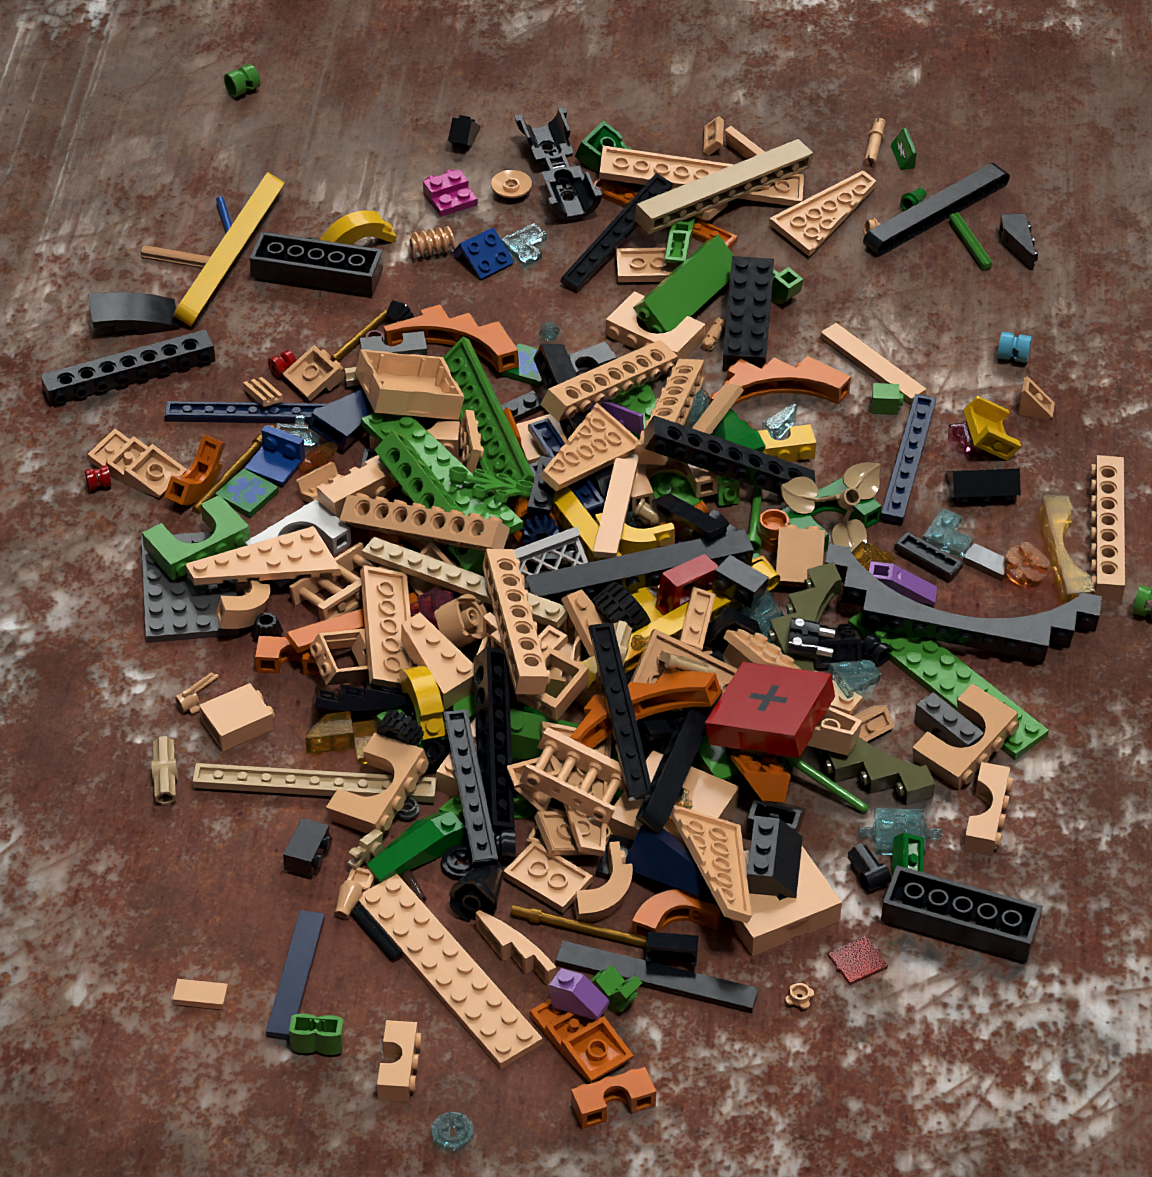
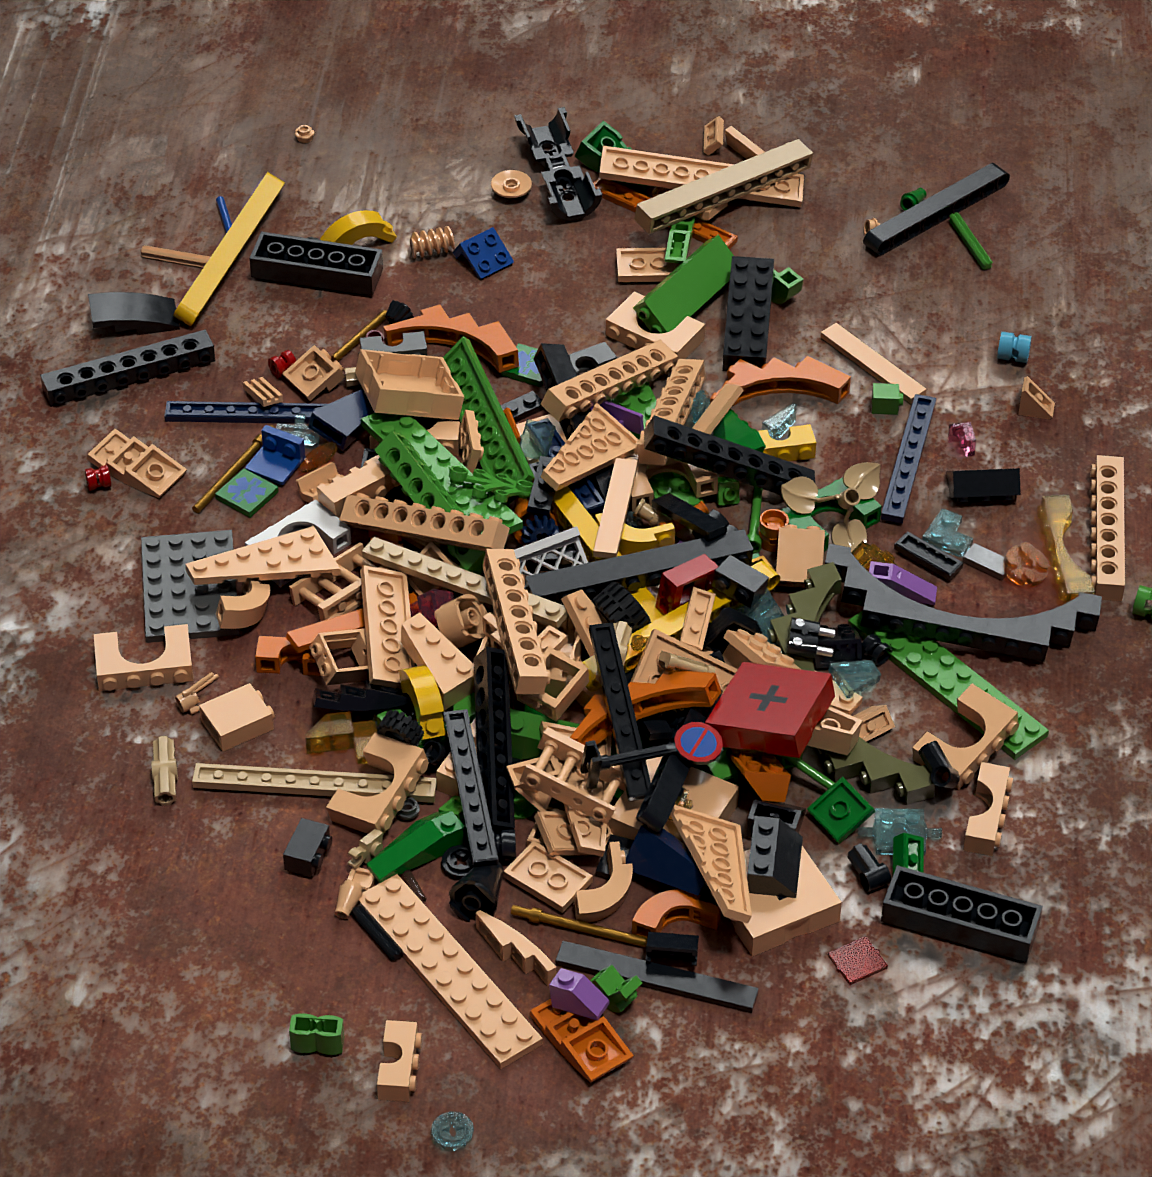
bright green arch [142,495,250,581] -> none
orange arch [164,435,226,505] -> none
light nougat tile [172,979,228,1010] -> none
bright green wheel [224,64,261,98] -> none
black piece [251,612,283,640] -> none
dark blue tile [266,910,325,1040] -> none
dark pink plate [423,169,478,217] -> none
black slope [448,115,480,147] -> none
clear light blue plate [501,223,547,267] -> none
clear light blue plate [539,322,560,341] -> none
black tile [560,173,673,293] -> none
orange arch [571,1067,656,1129] -> none
light nougat axle [702,318,726,351] -> none
light nougat wing [769,171,876,256] -> none
light nougat plate [785,983,814,1009] -> none
light nougat pin [863,118,886,167] -> none
green slope [891,128,917,170] -> none
dark grey arch [914,692,984,748] -> none
yellow panel [963,396,1022,461] -> none
black slope [999,214,1038,270] -> none
none -> light nougat arch [94,624,193,691]
none -> light nougat plate [295,125,315,143]
none -> clear light blue piece [519,419,556,460]
none -> piece [580,722,723,790]
none -> green tile [807,776,876,844]
none -> black piece [918,741,960,789]

